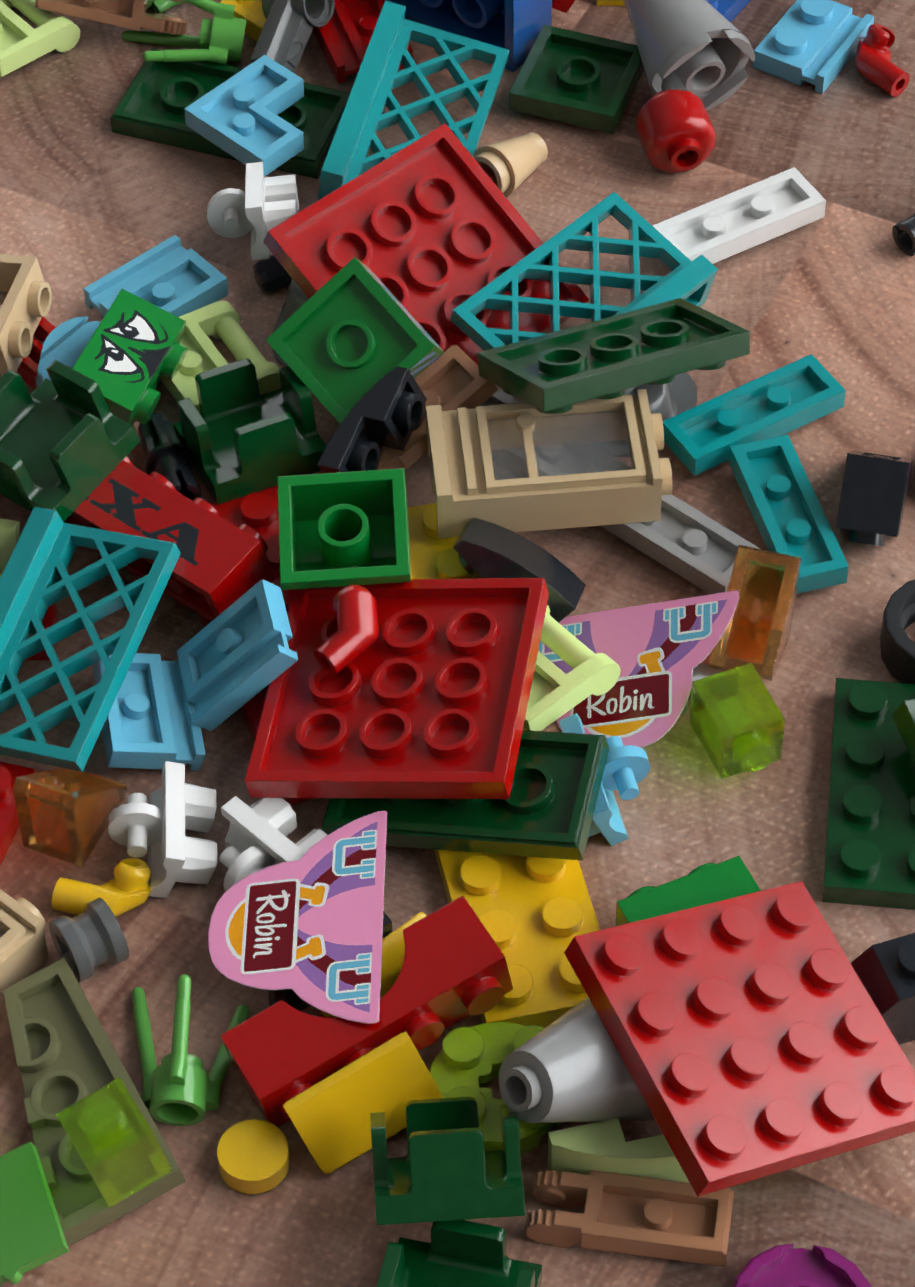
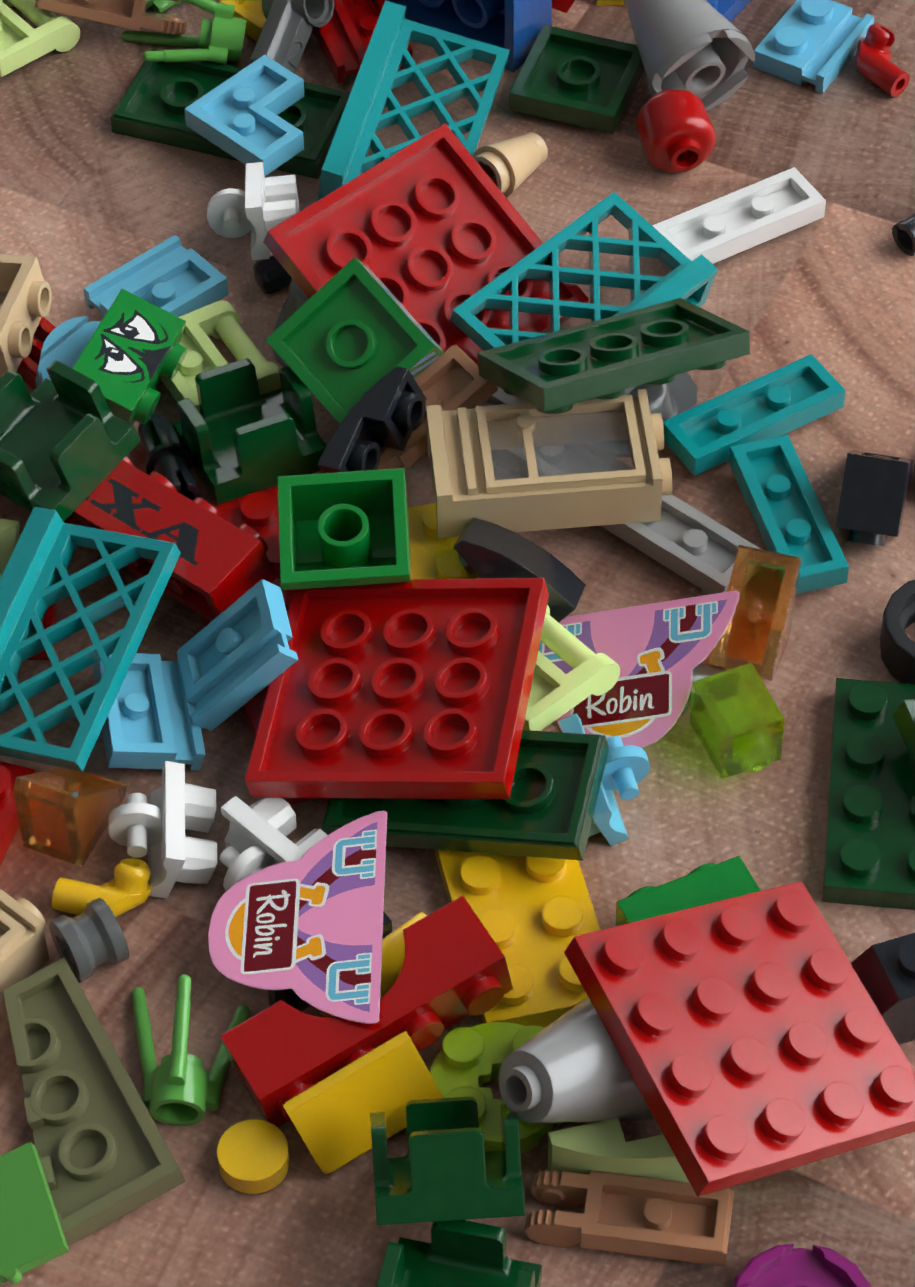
clear neon green brick [56,1077,172,1208] -> none
red arm [314,584,379,675] -> none

